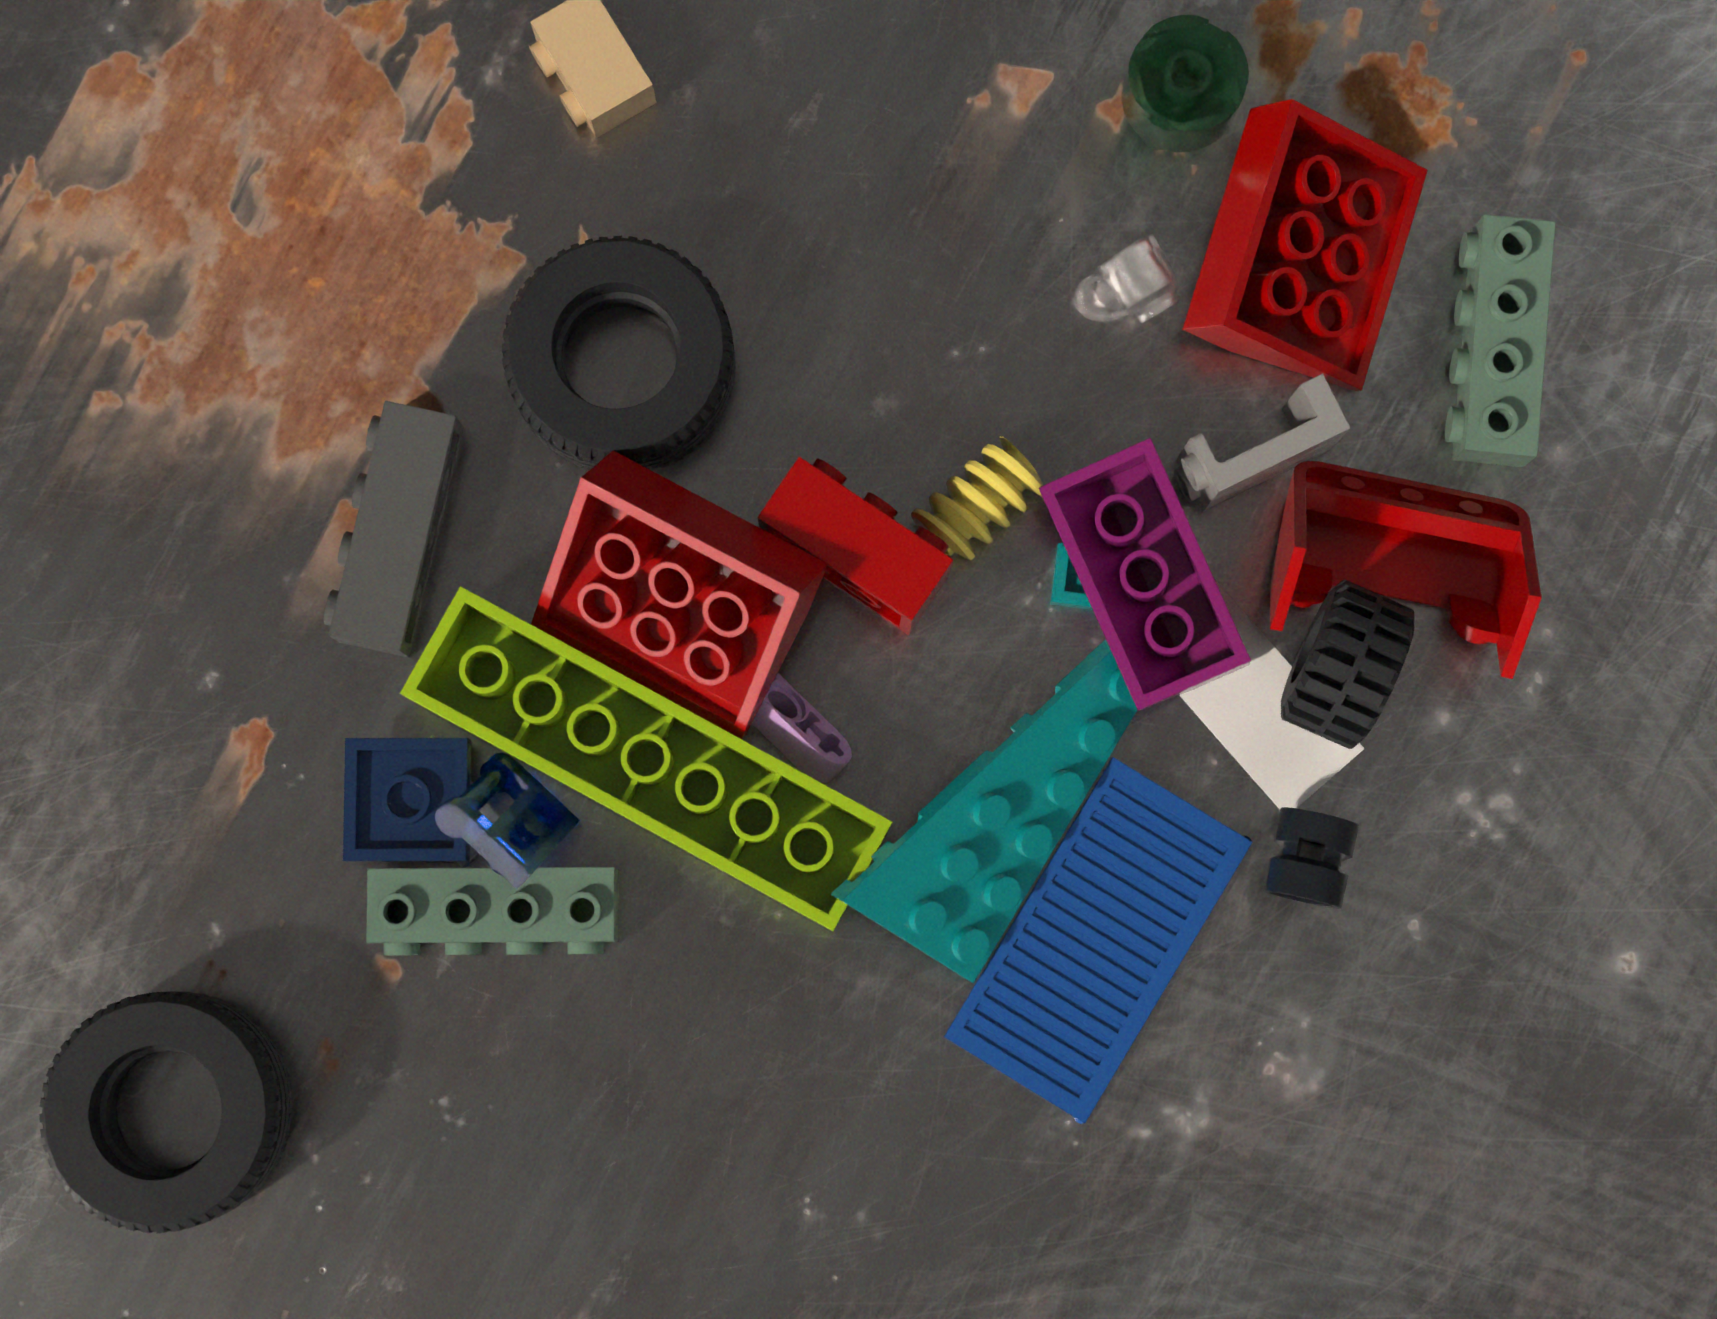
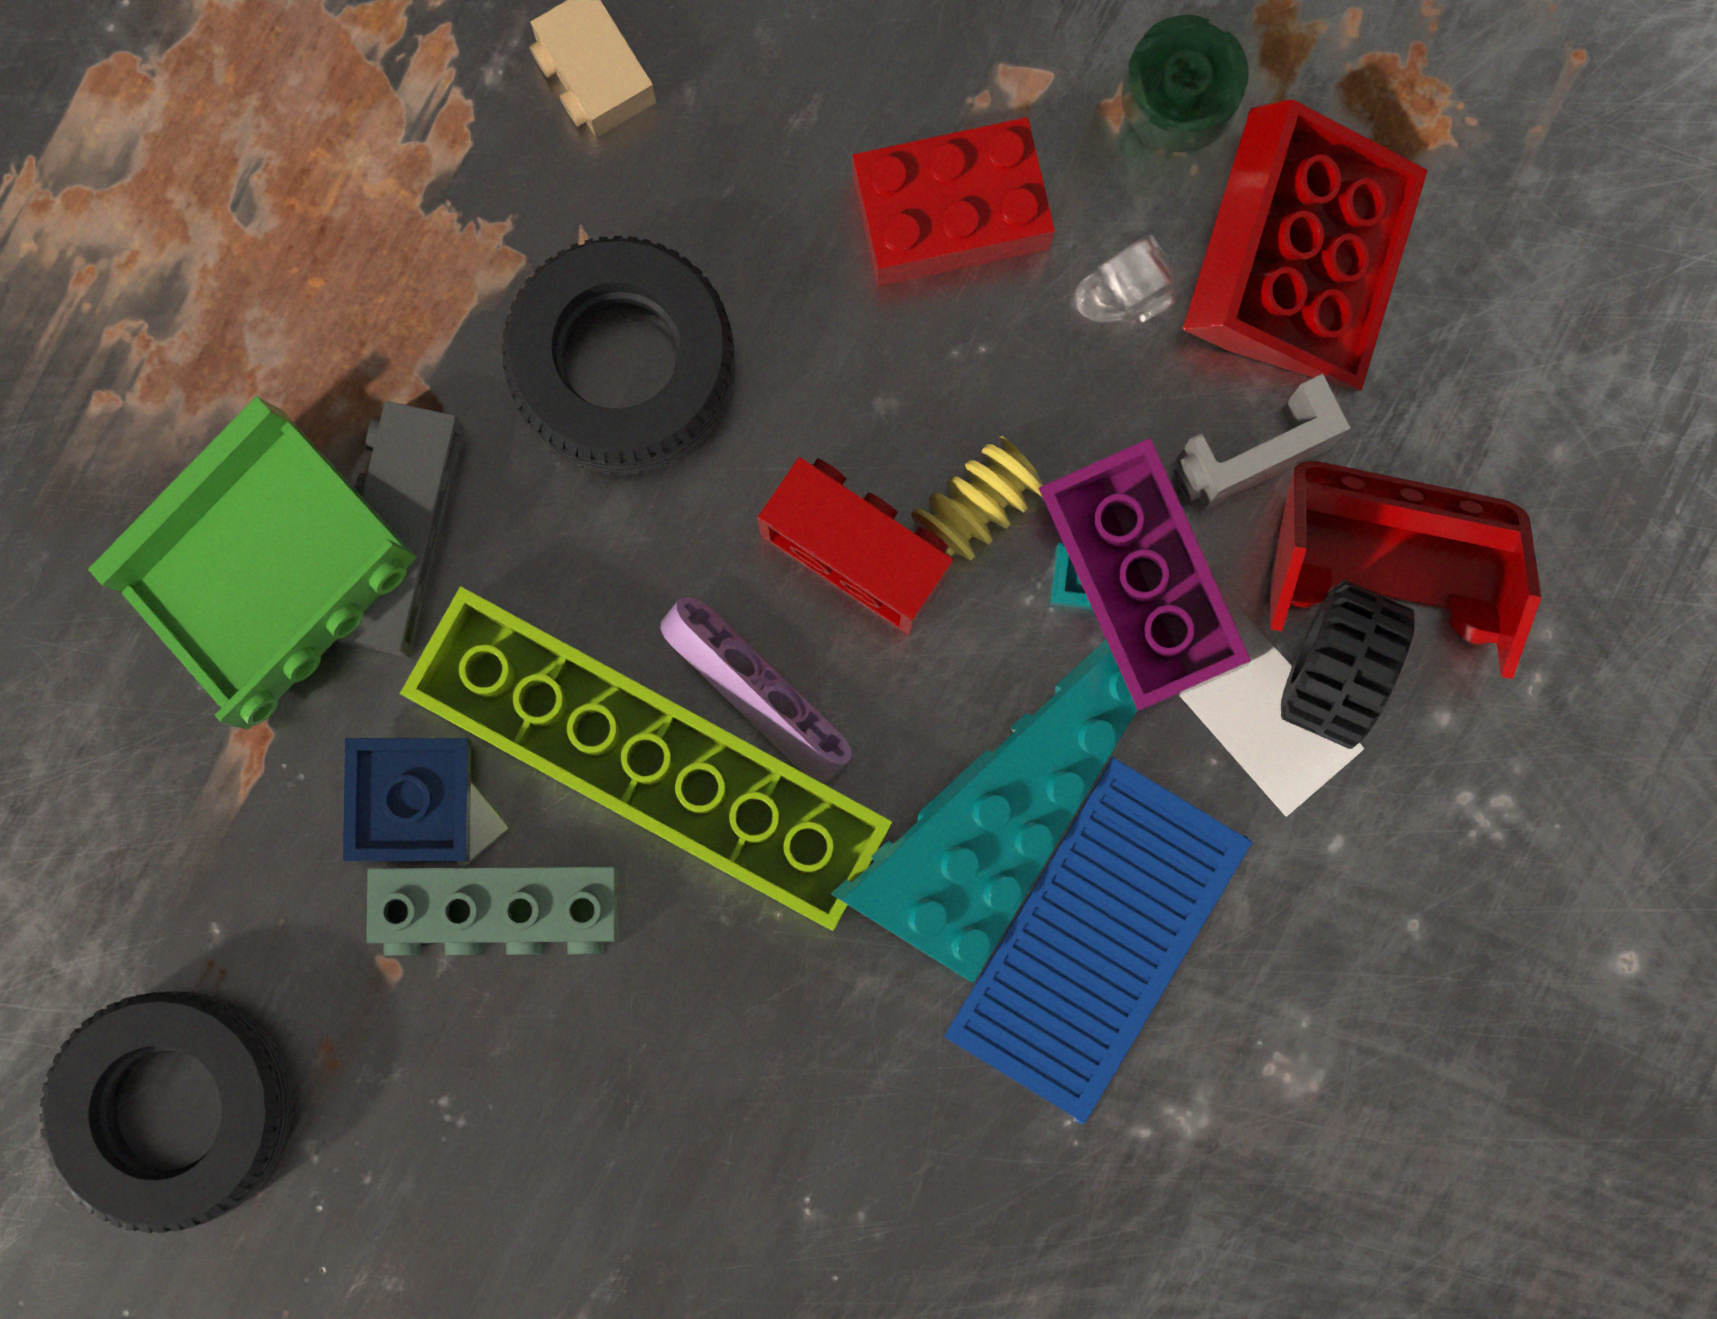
plate [435,752,580,889] -> none
red slope [531,451,828,739] -> none
black wheel [1263,807,1359,909] -> none
sand green brick [1445,214,1556,467] -> none
none -> bright green panel [88,396,417,730]
none -> red brick [852,117,1055,287]

